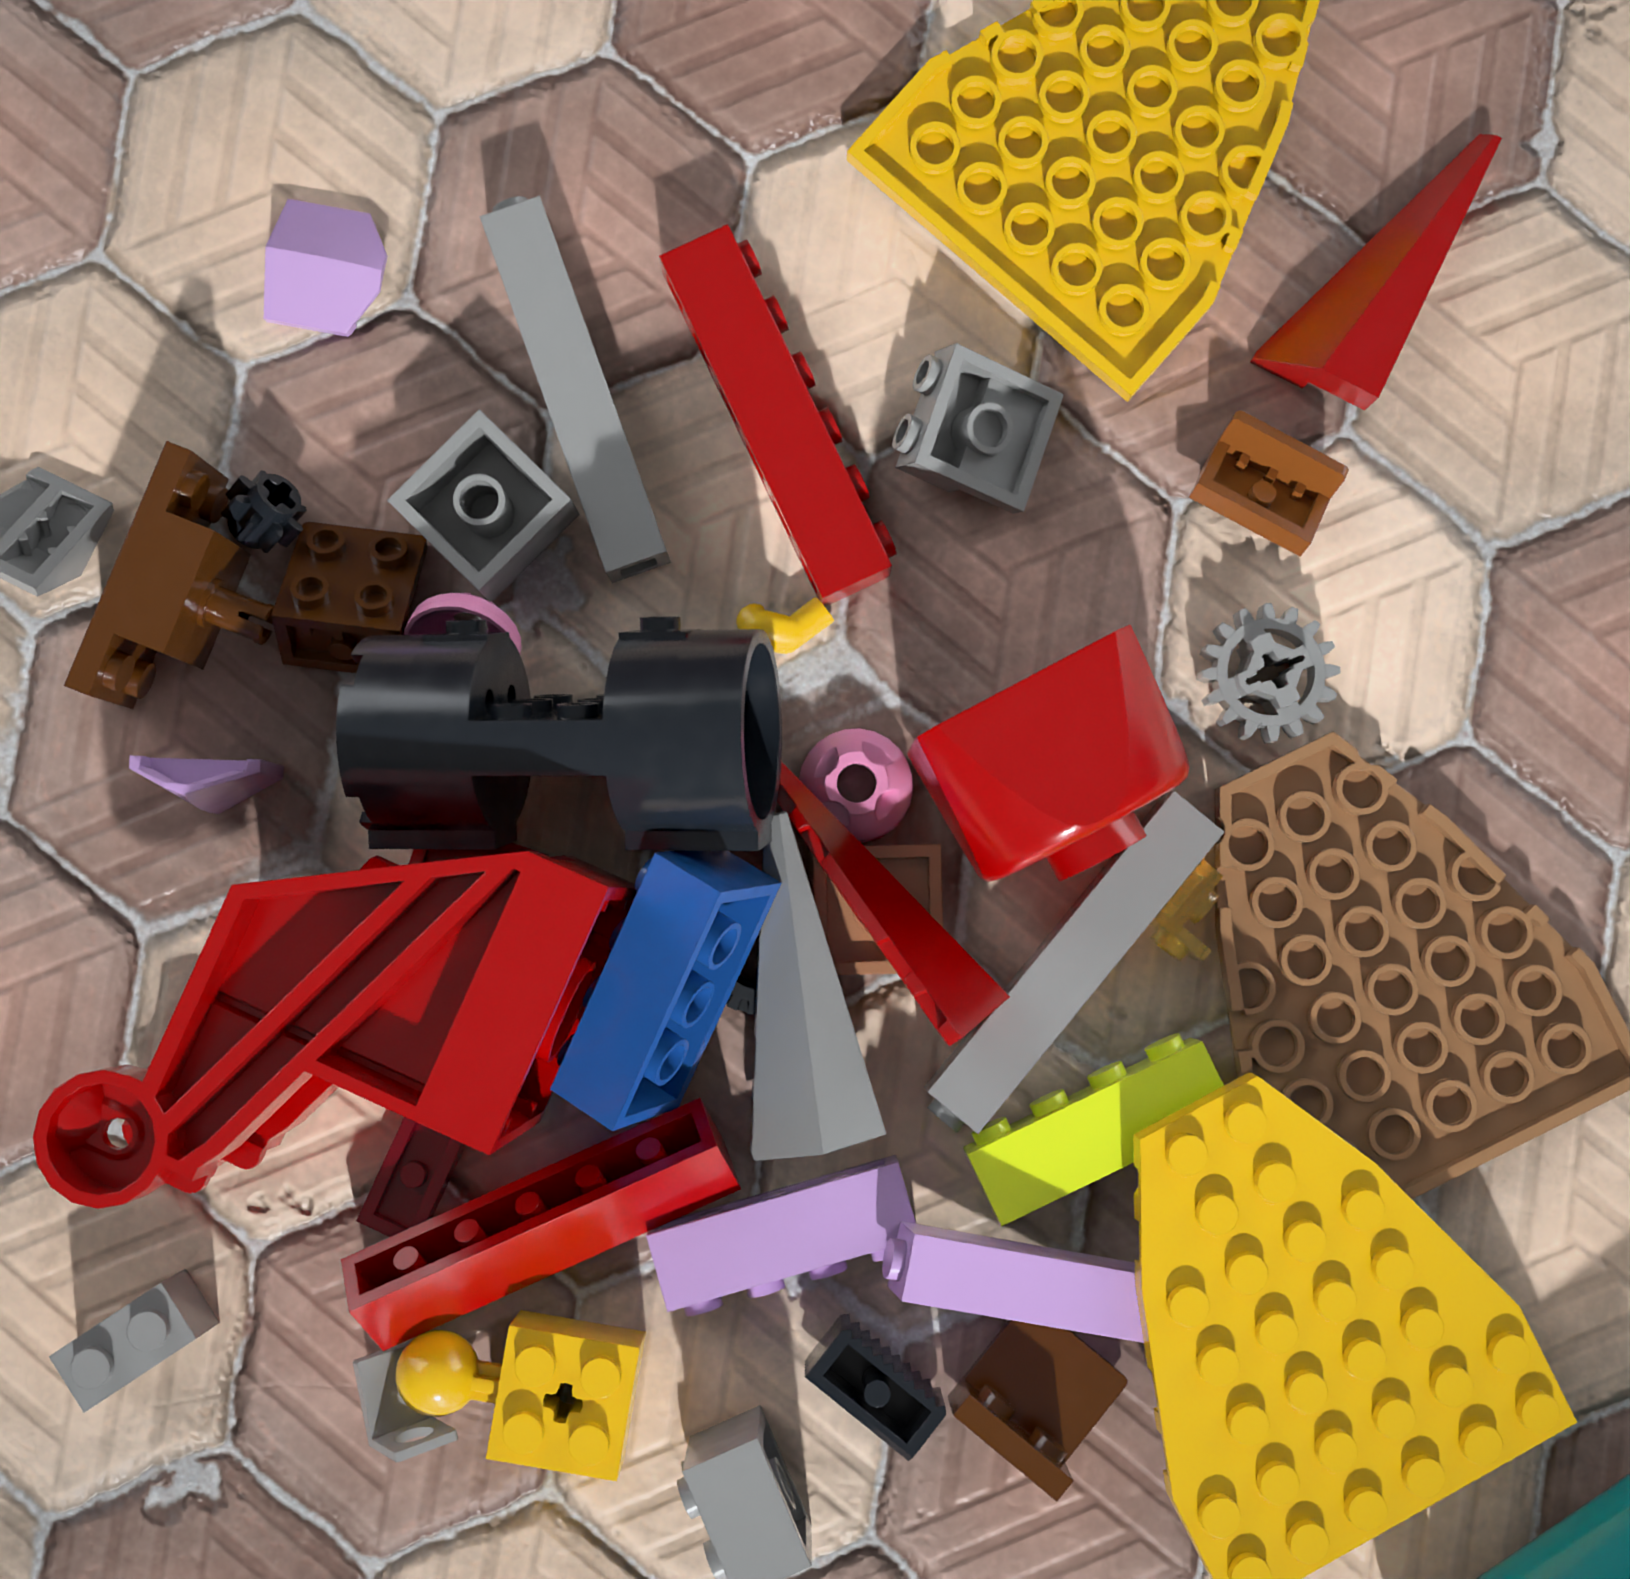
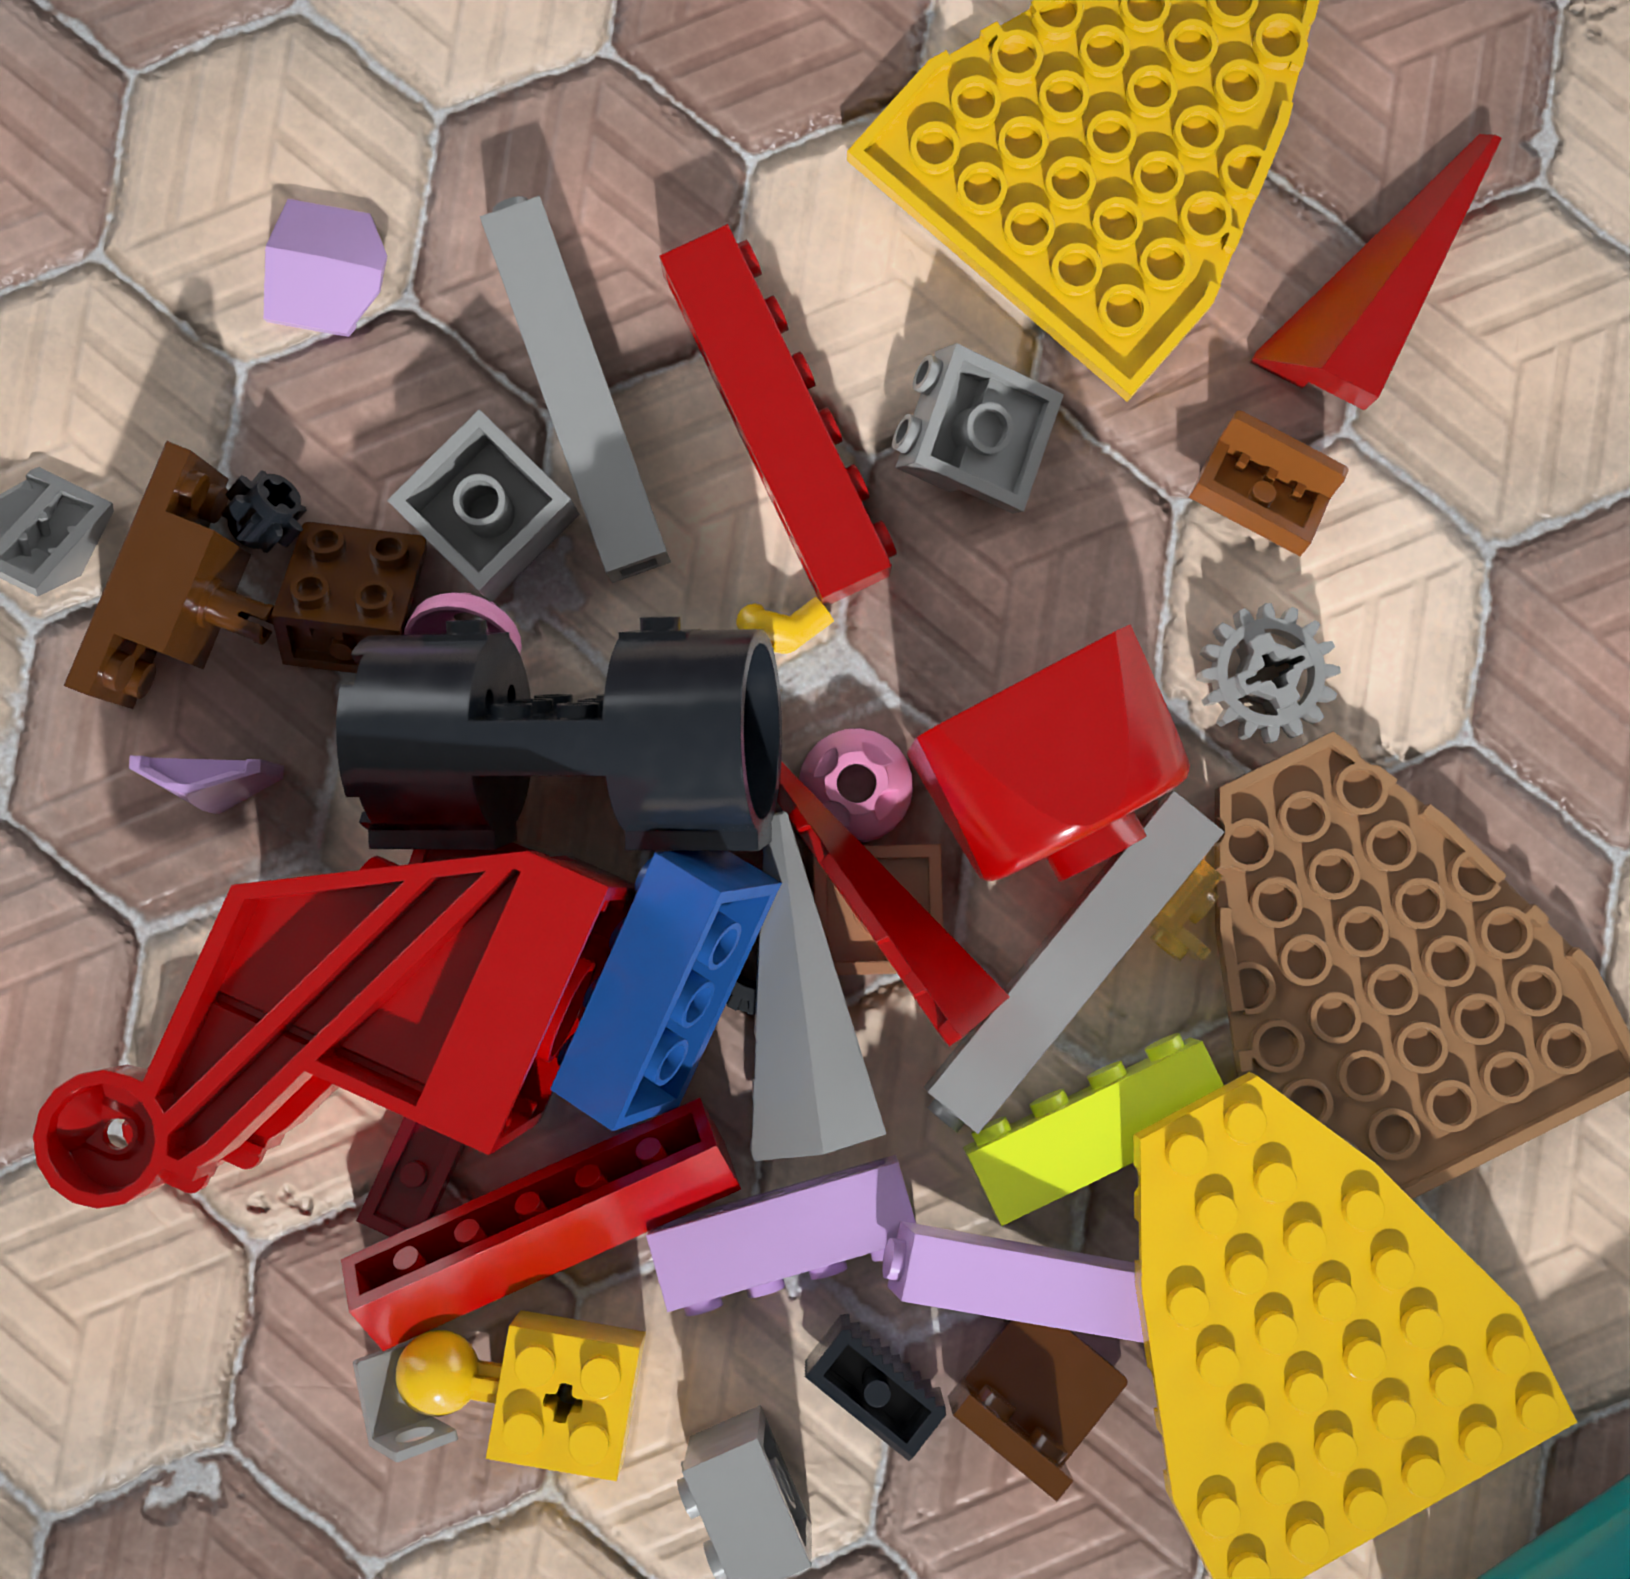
light grey brick [49,1269,220,1413] -> none

